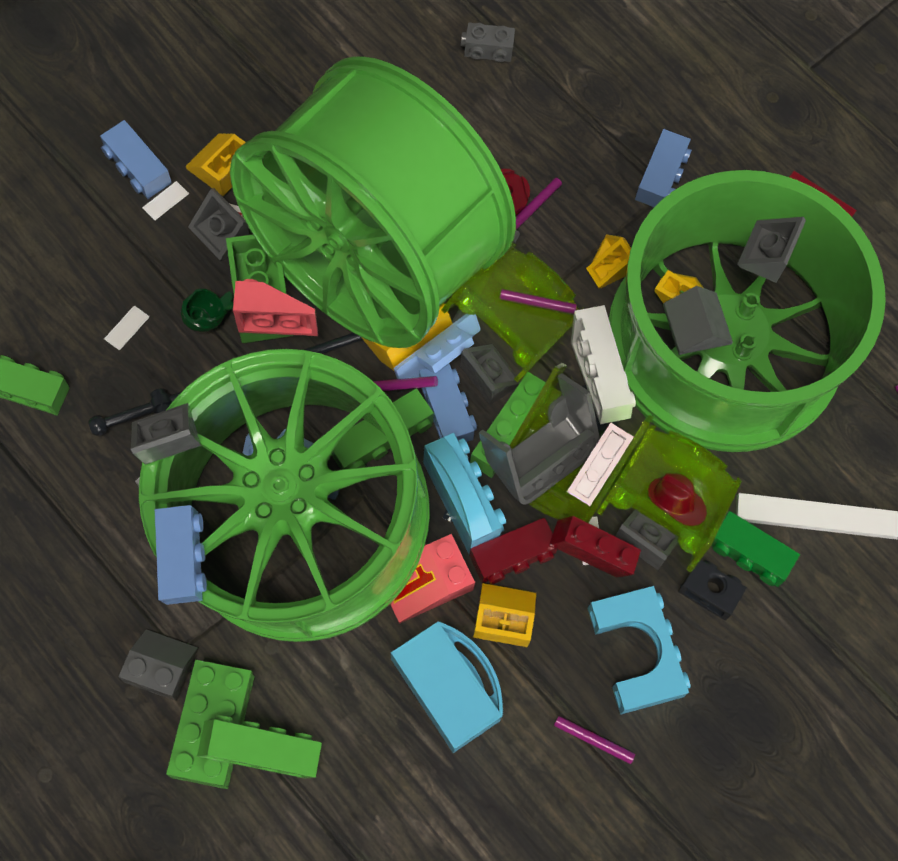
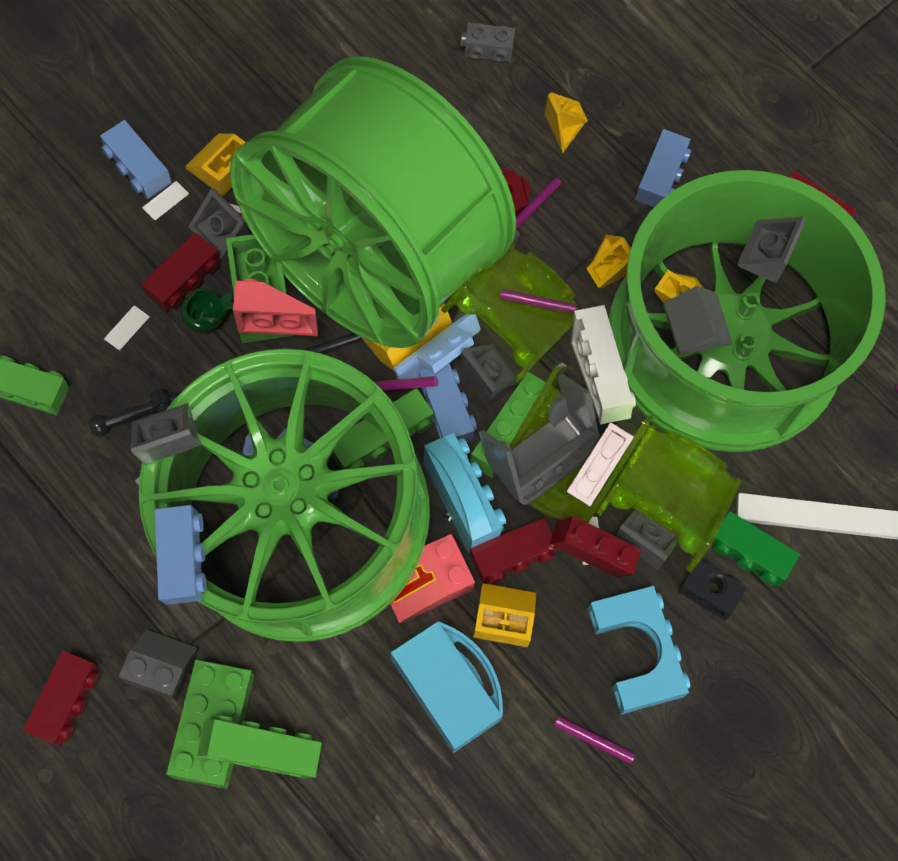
dark red piece [648,473,707,526] -> none
none -> dark red brick [23,651,99,748]
none -> dark red brick [141,233,220,313]
none -> yellow slope [545,92,588,153]

